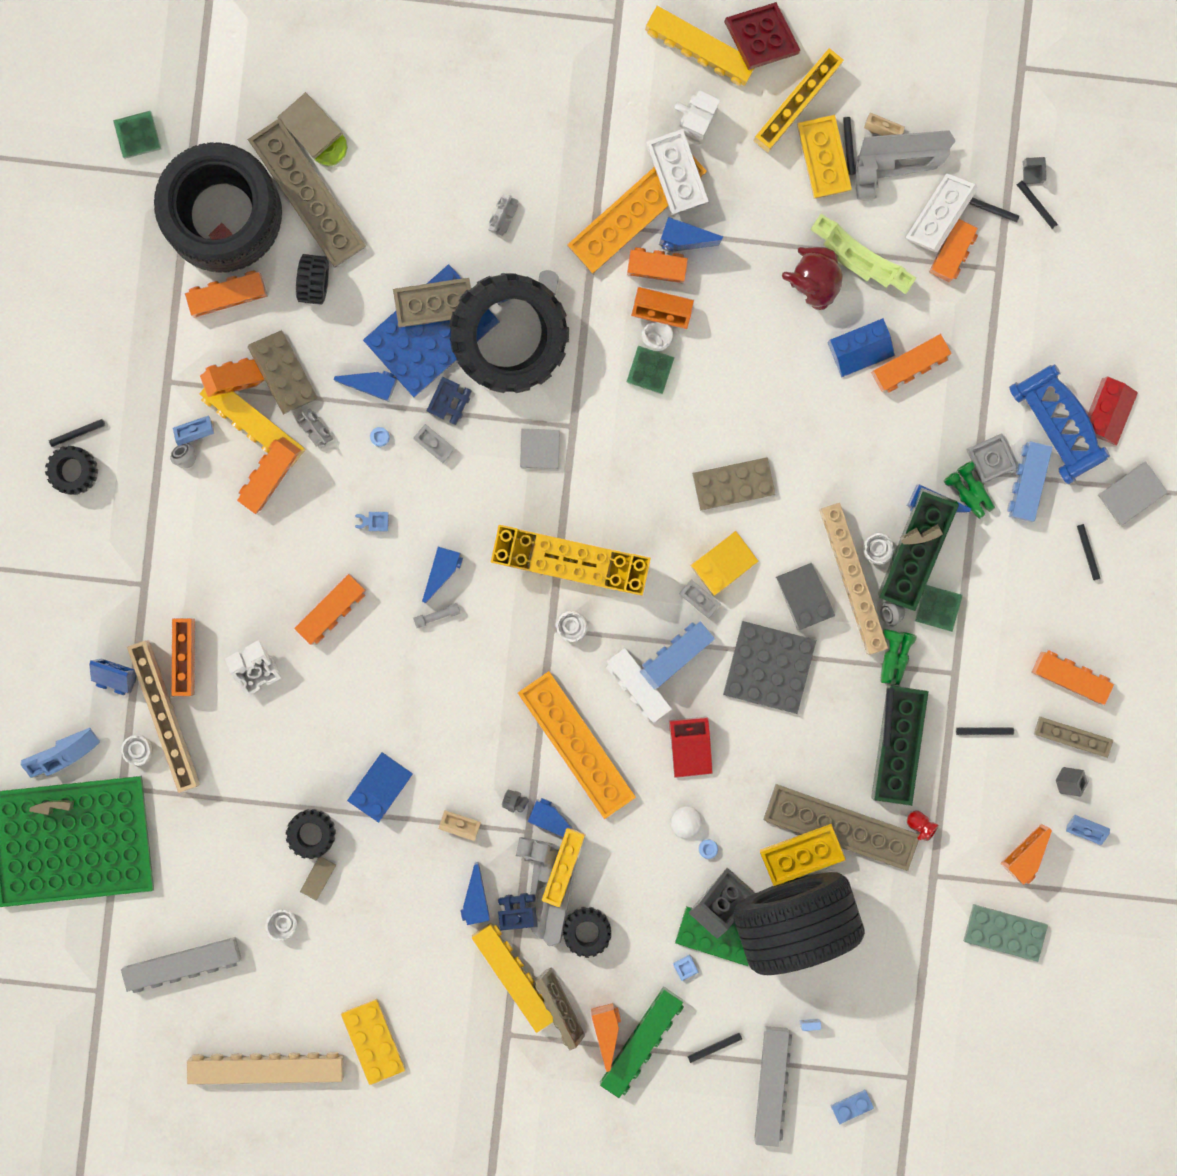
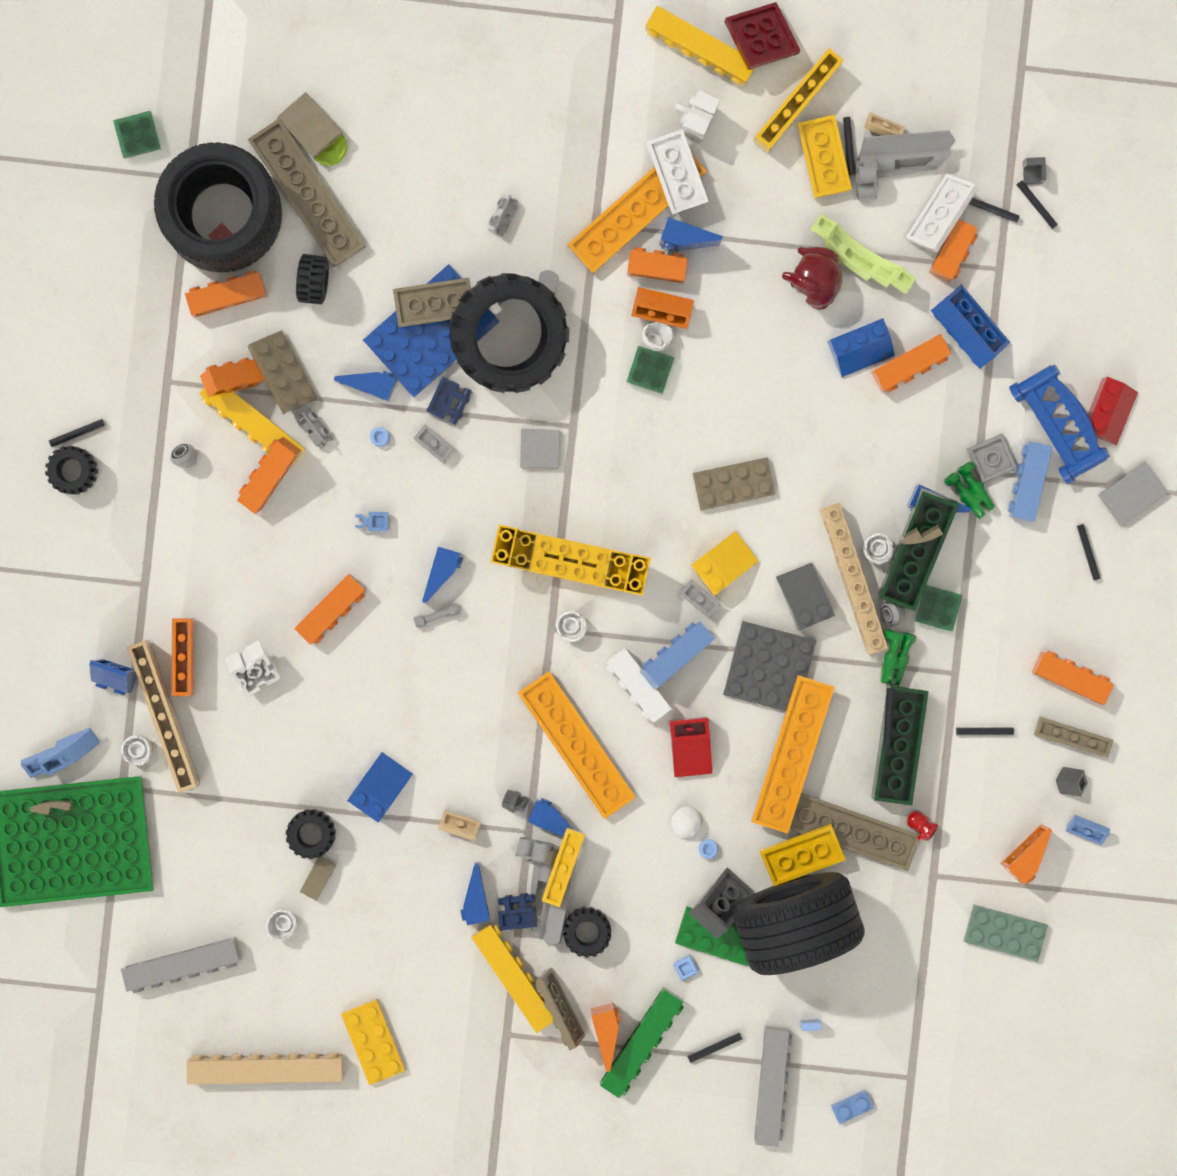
medium blue plate [173,415,214,446] -> none
none -> light orange plate [751,675,835,834]
none -> blue slope [930,284,1011,369]

